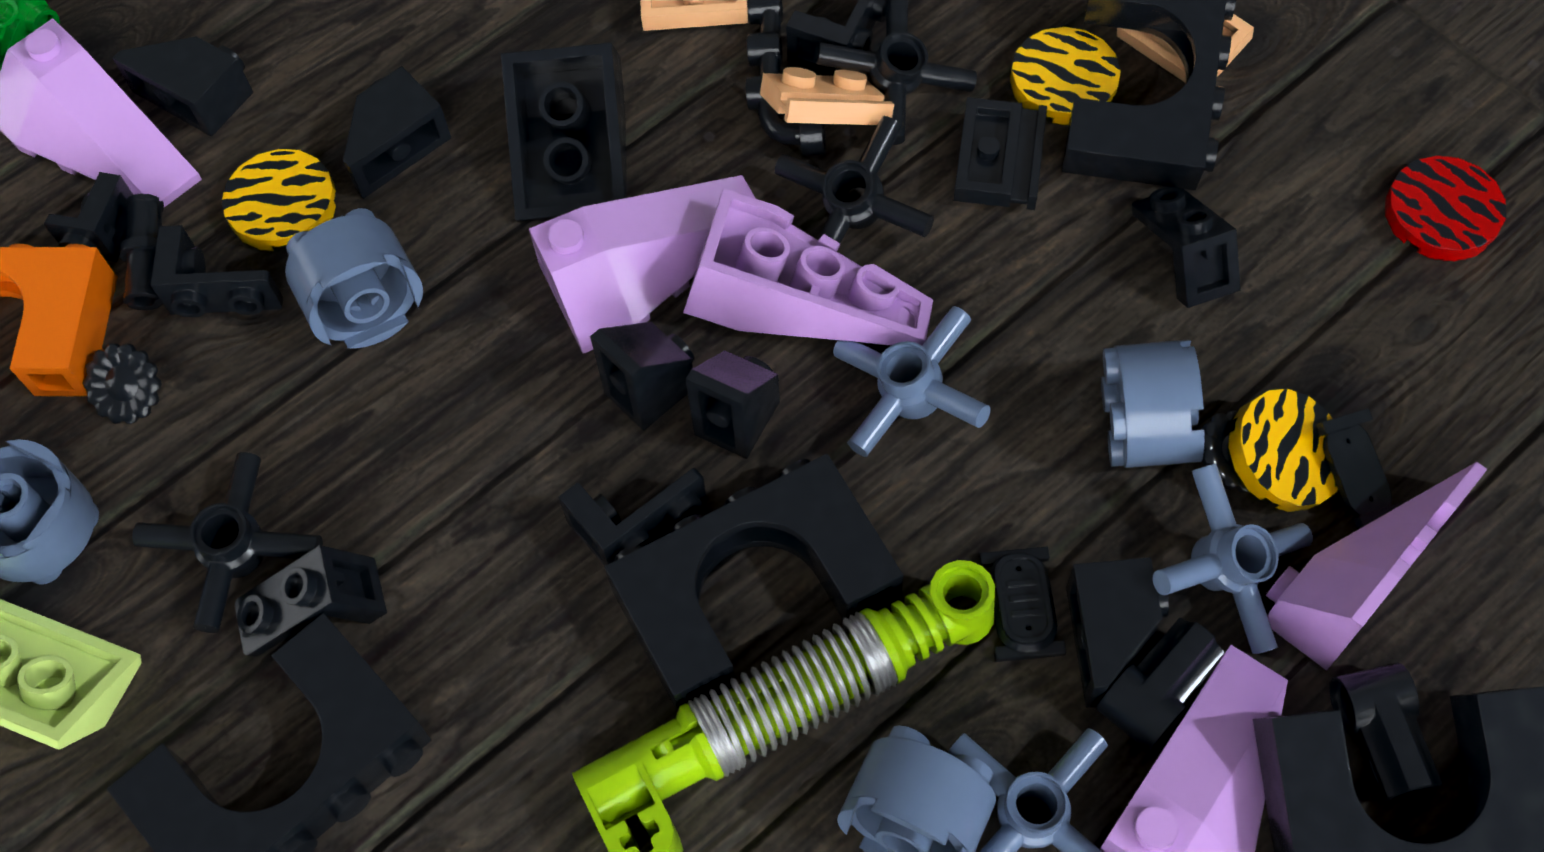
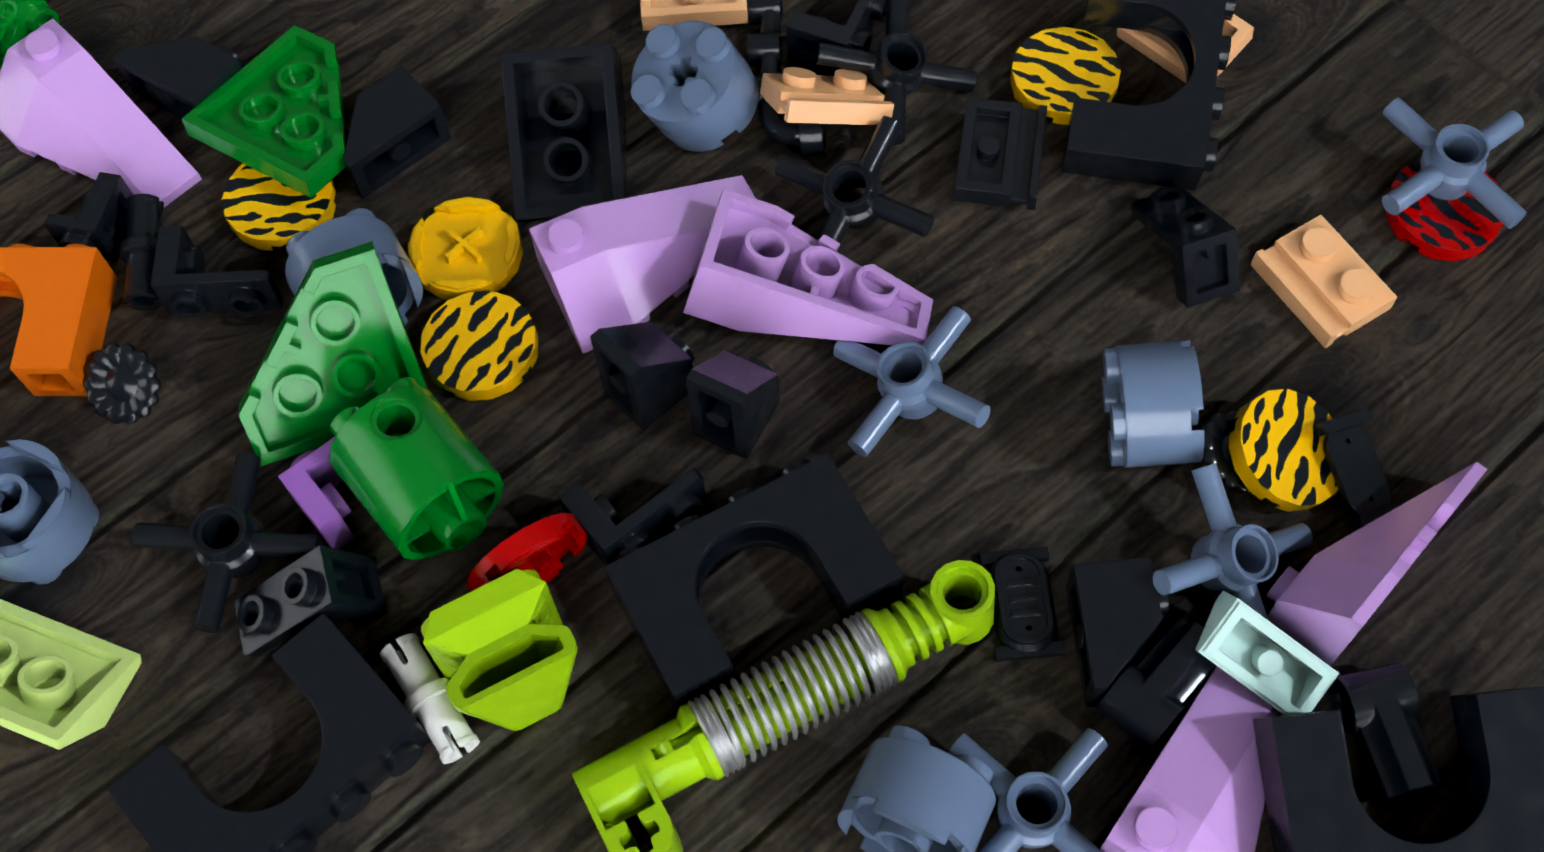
none -> green plate [182,25,347,198]
none -> green plate [239,241,428,466]
none -> medium lavender bracket [278,437,355,549]
none -> green cylinder [329,377,504,561]
none -> white pin [380,633,480,764]
none -> yellow tile [408,197,523,300]
none -> yellow tile [420,291,538,401]
none -> lime piece [421,569,578,731]
none -> red tile [466,513,588,591]
none -> sand blue brick [631,21,759,152]
none -> light aqua slope [1195,591,1340,715]
none -> light nougat plate [1251,215,1397,348]
none -> sand blue bar [1382,97,1527,229]

